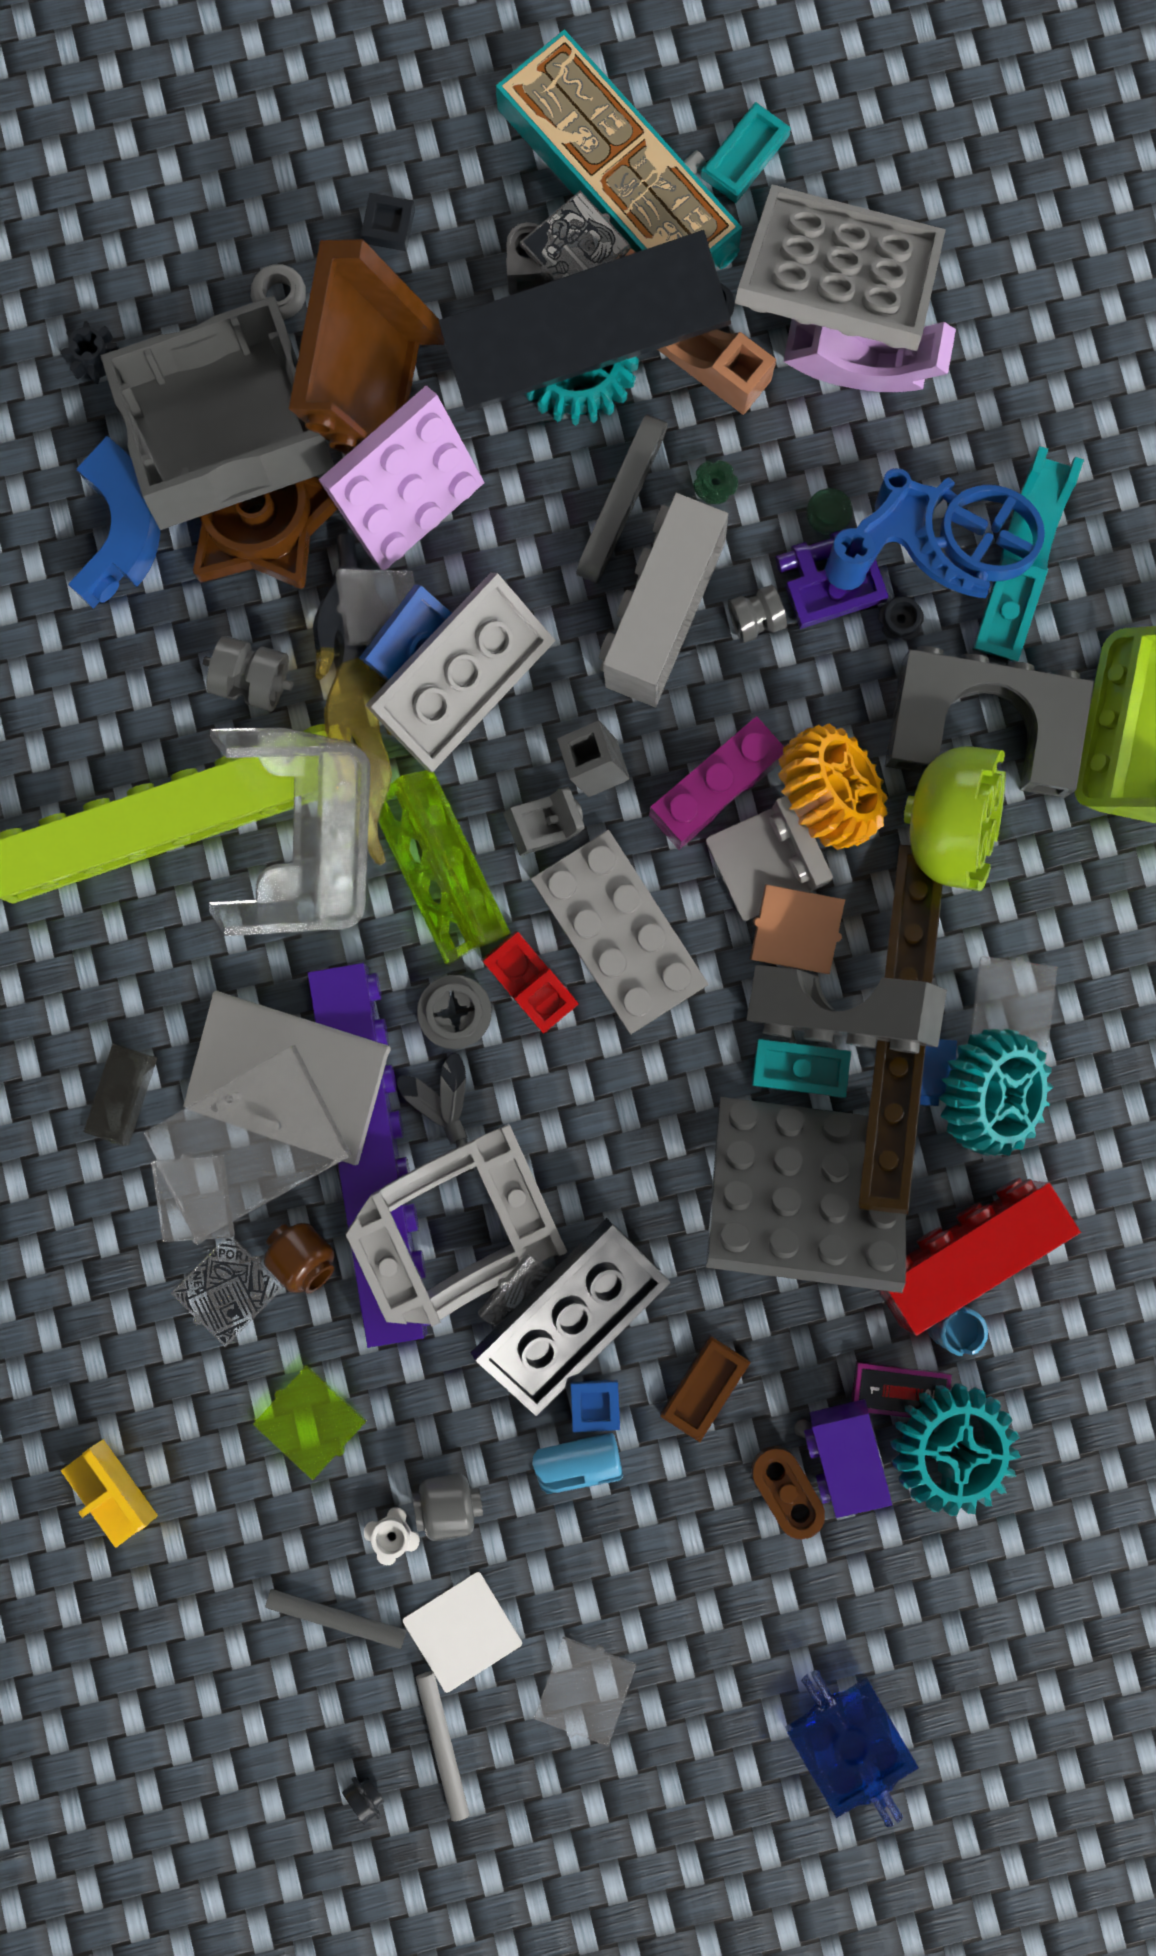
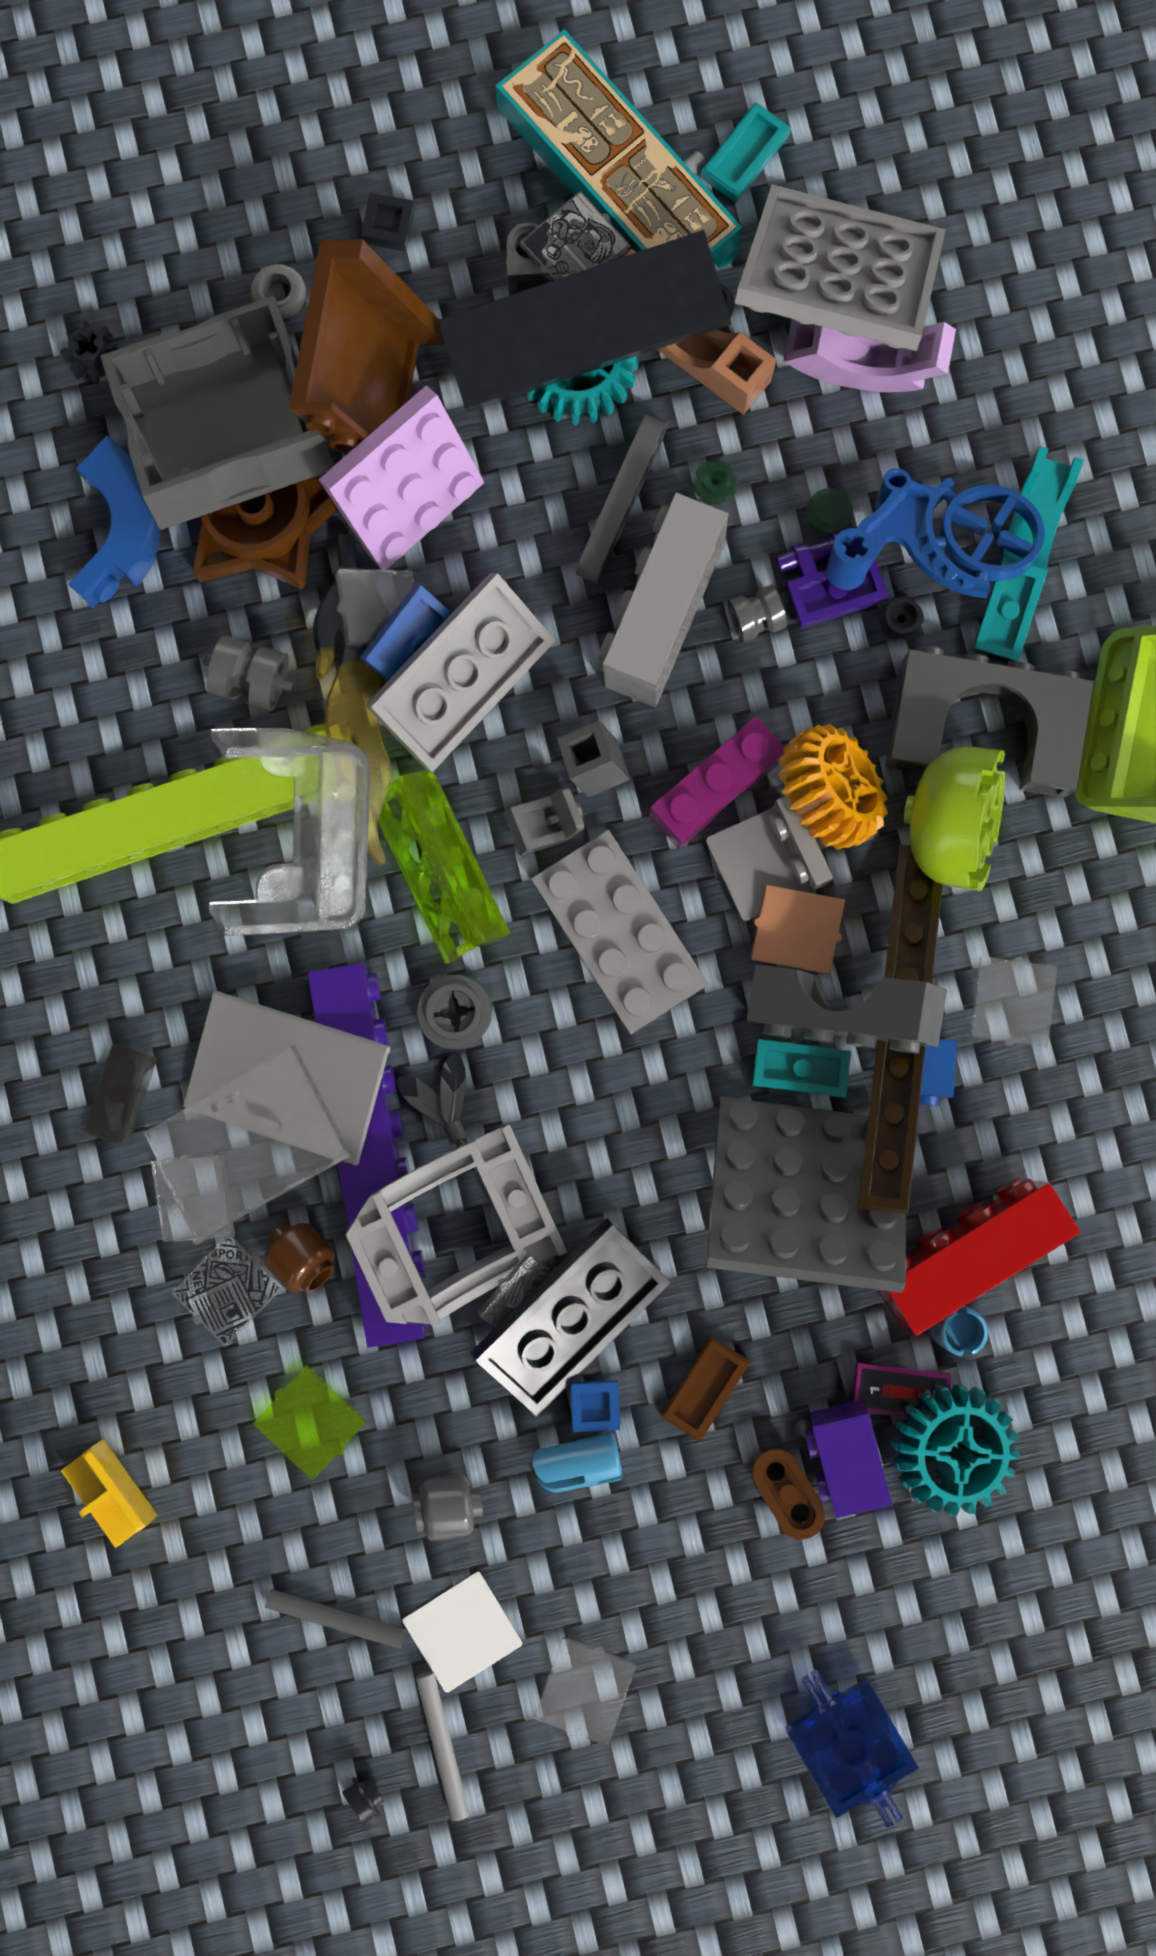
white plate [364,1507,420,1565] -> none
red slope [481,931,579,1034] -> none
teal gear [939,1028,1054,1156] -> none

